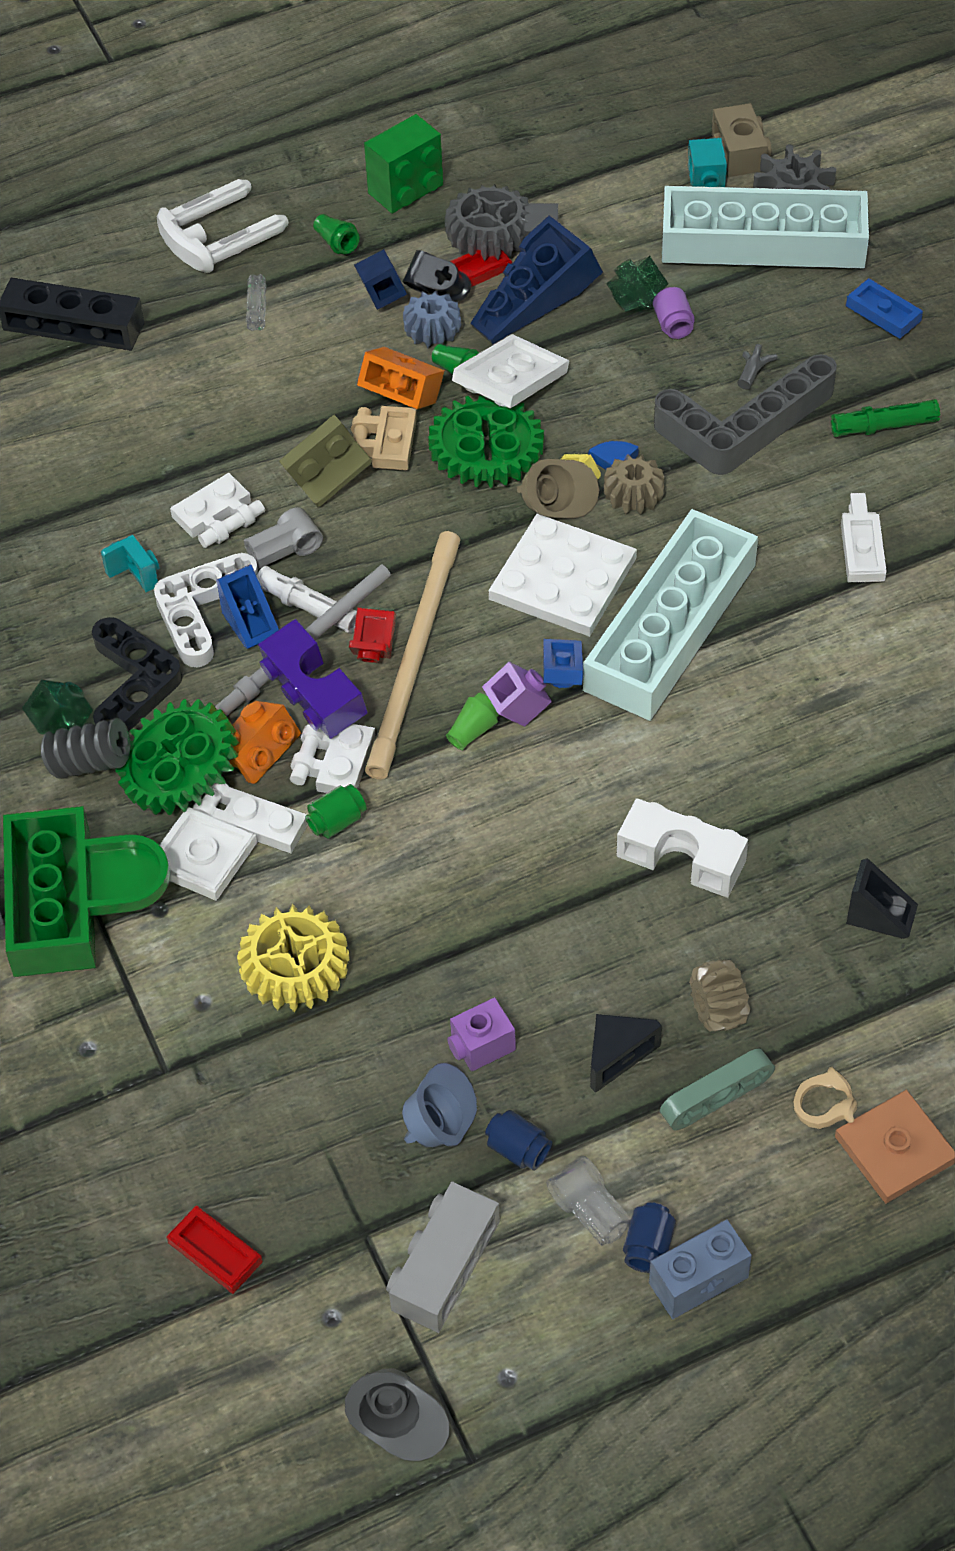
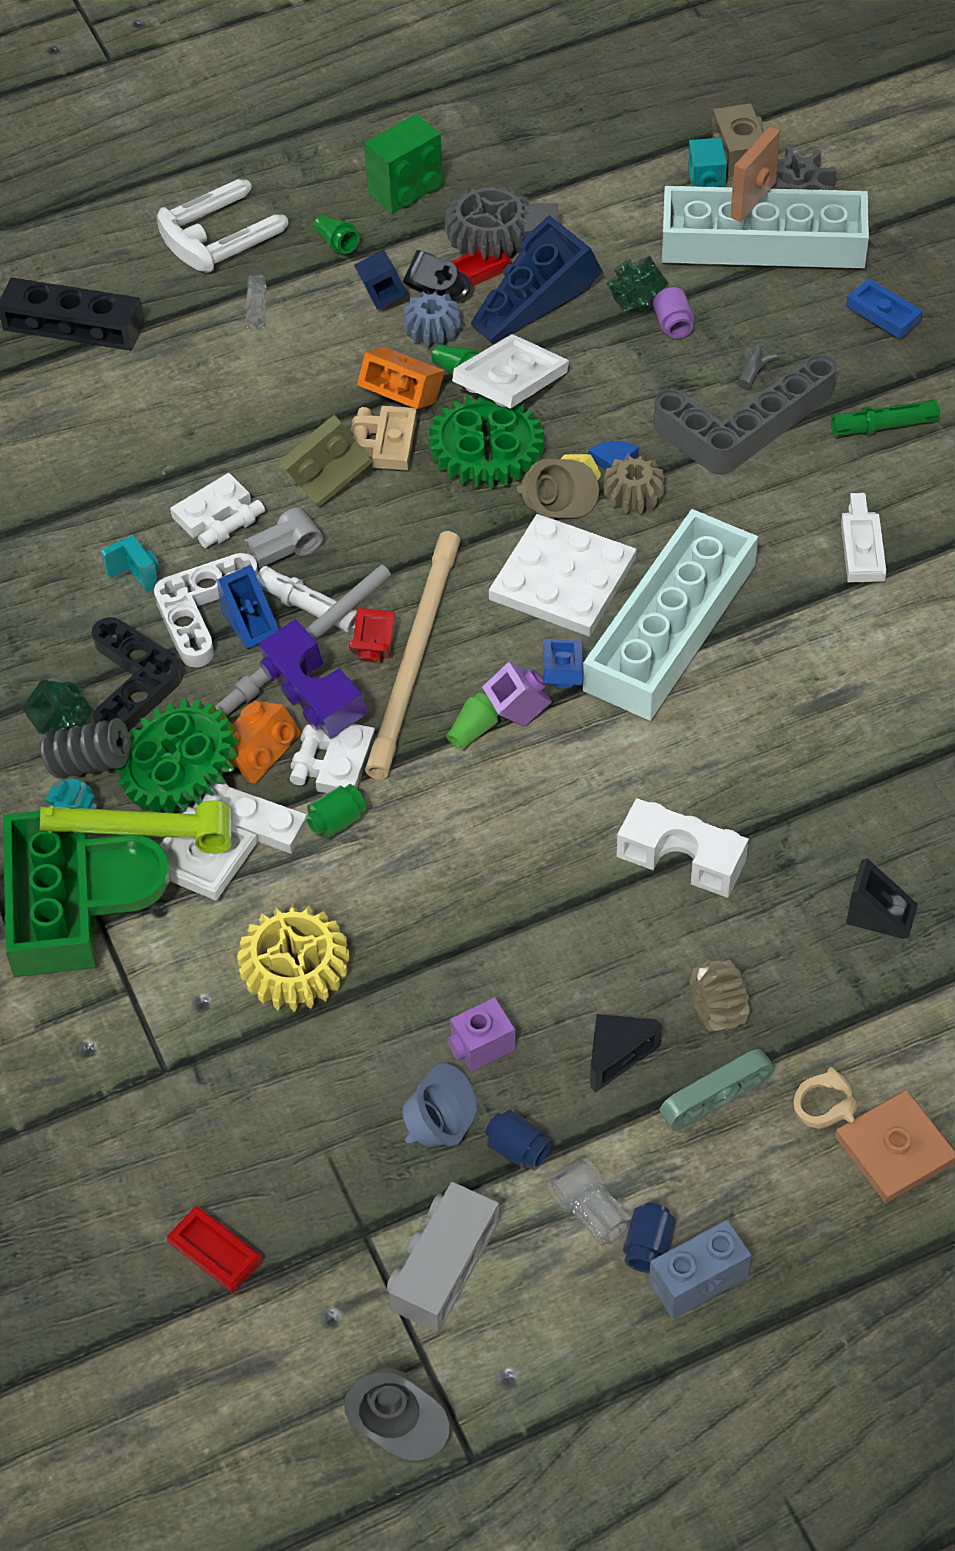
none -> lime piece [39,800,232,854]
none -> teal gear [45,779,97,809]
none -> nougat plate [731,127,780,222]

